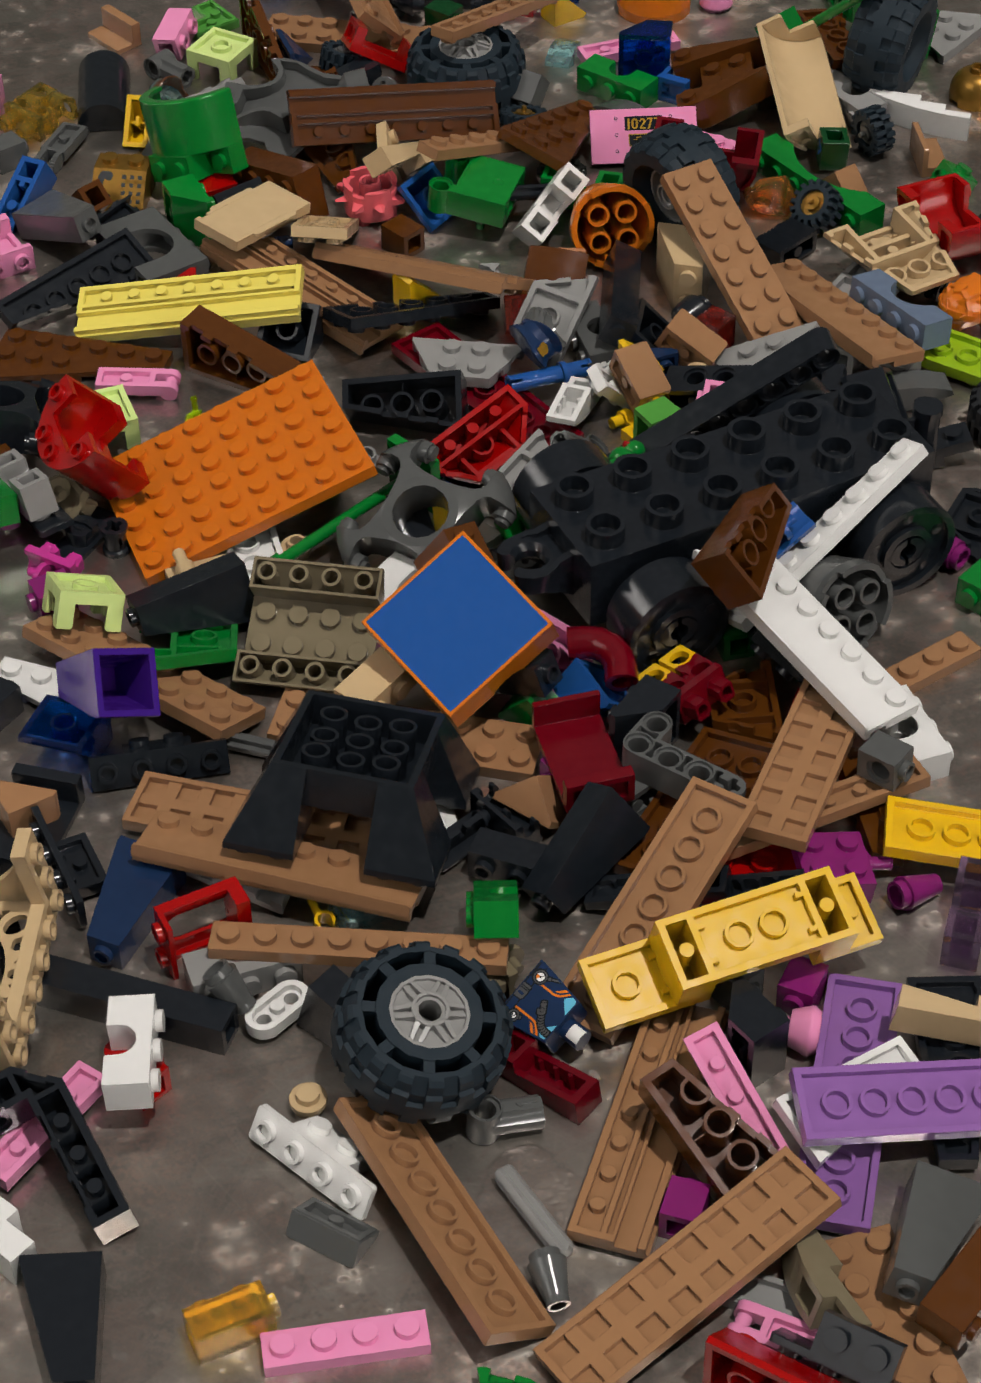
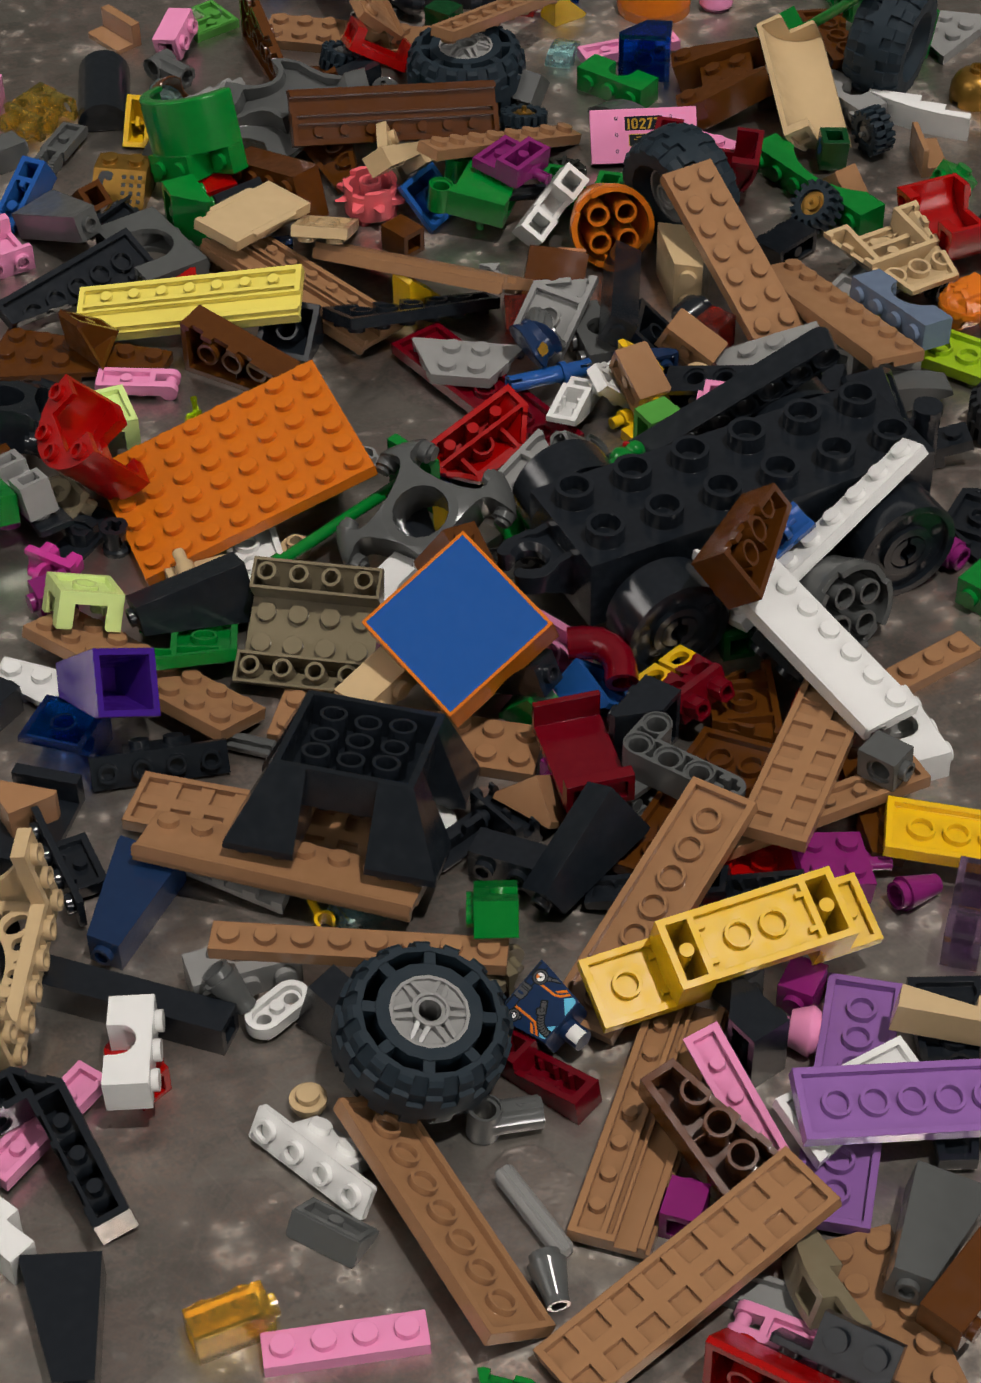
red panel [151,876,253,981] -> none
yellowish green panel [186,27,259,82] -> none
dark blue slope [276,29,313,65] -> none
black wedge [342,369,468,434] -> none
reddish brown wing [497,100,597,171] -> none
blue bracket [657,66,690,105] -> none
clear orange hair [743,176,796,217] -> none
none -> reddish brown slope [58,309,119,370]
none -> magenta plate [472,135,552,189]

